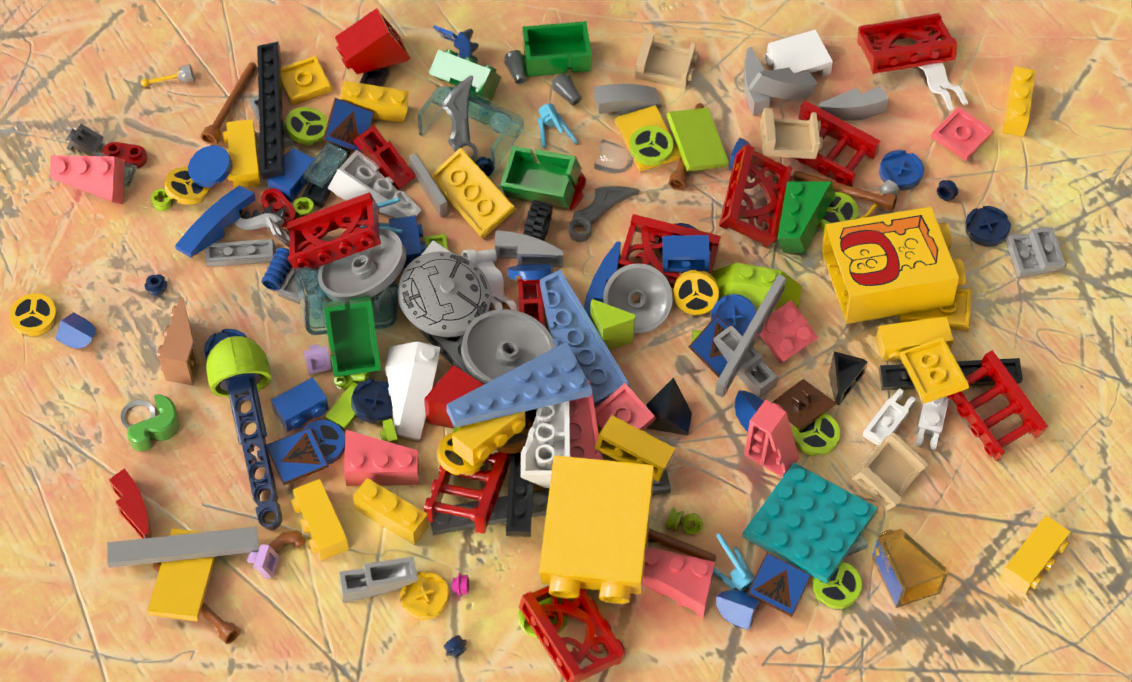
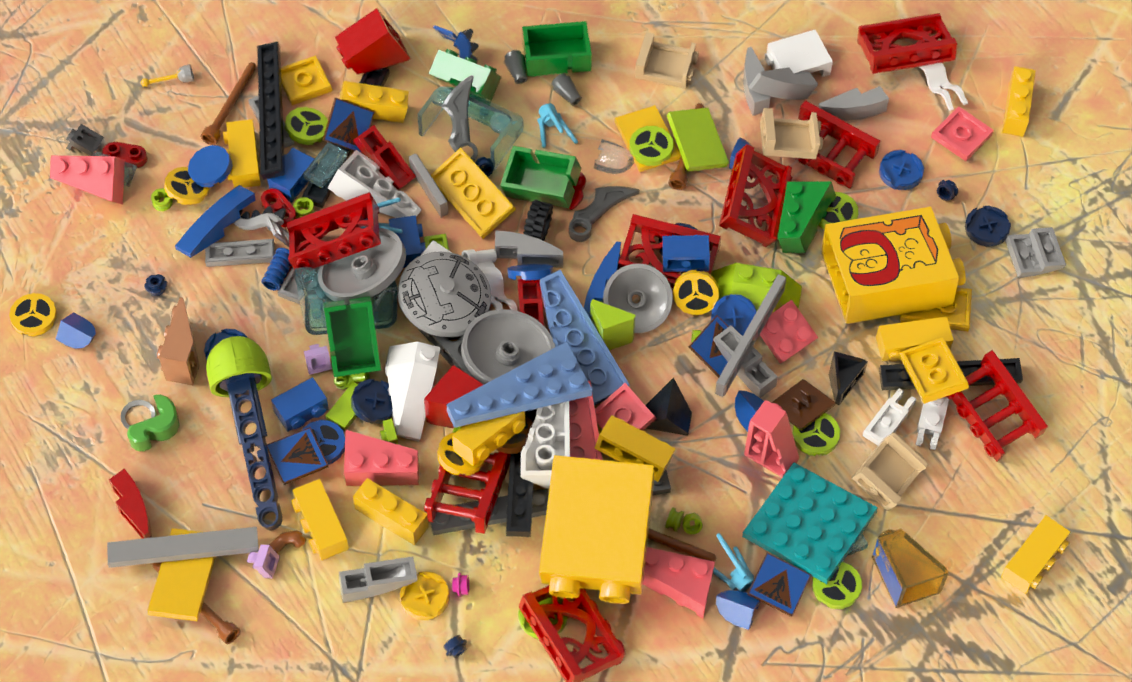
light grey slope [593,84,662,115] -> none
dark orange piece [793,171,897,212] -> none
light grey hinge [859,180,900,219] -> none

